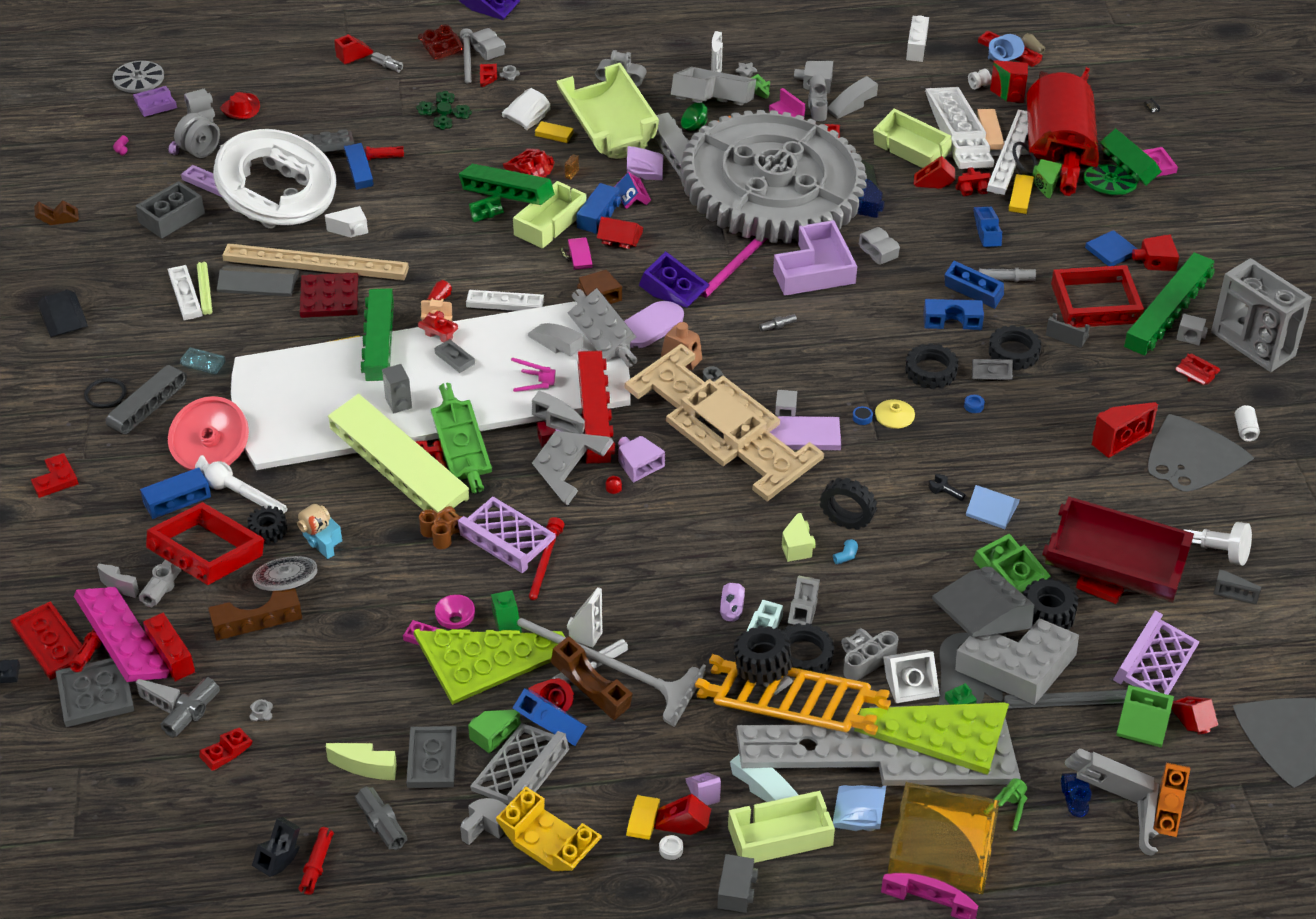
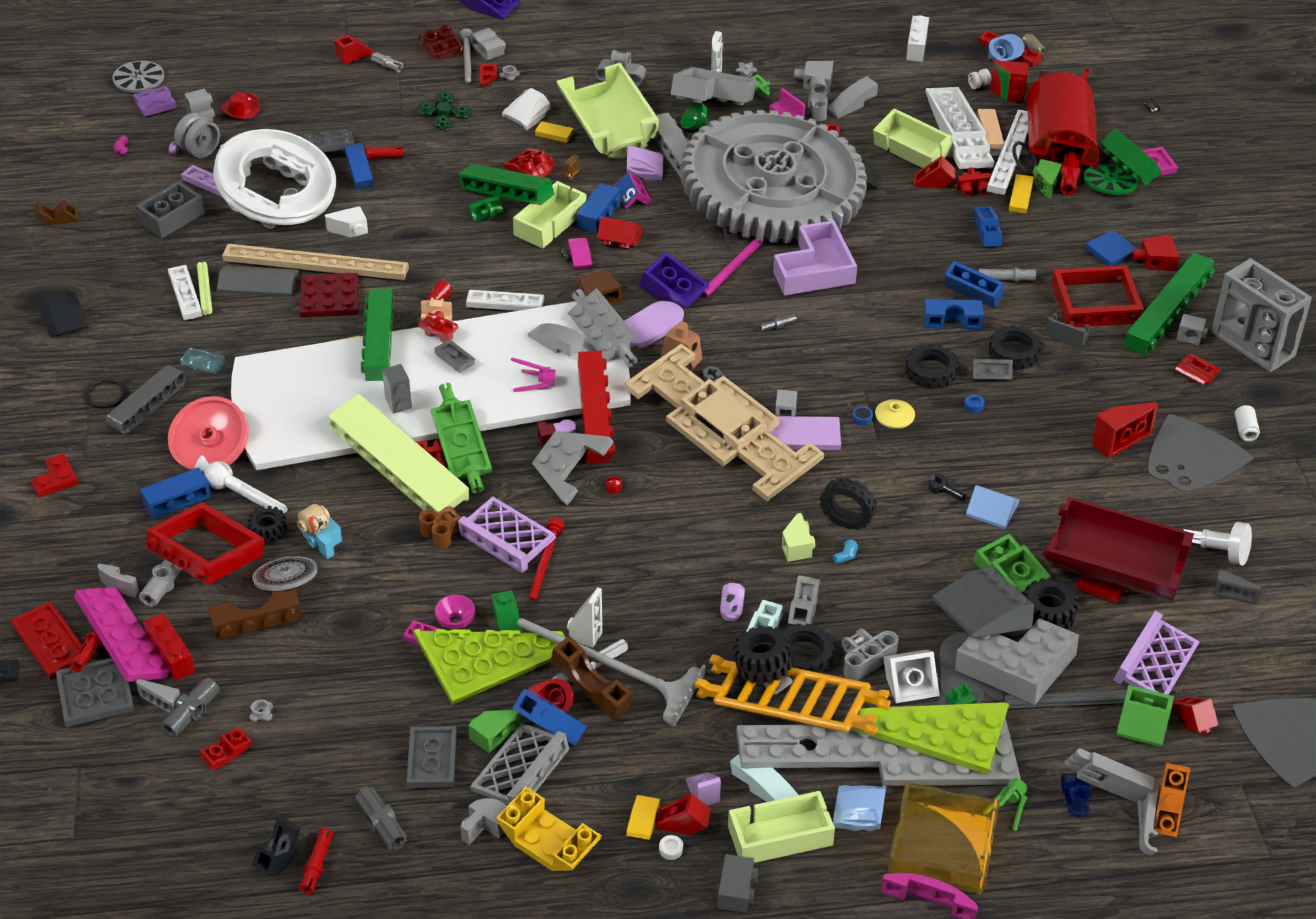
yellowish green slope [326,743,397,780] -> none
light grey slope [532,390,585,434] -> none
lavender torso [618,436,665,483] -> none
clear blue slope [857,179,885,218] -> none
light grey brick [859,227,900,265] -> none

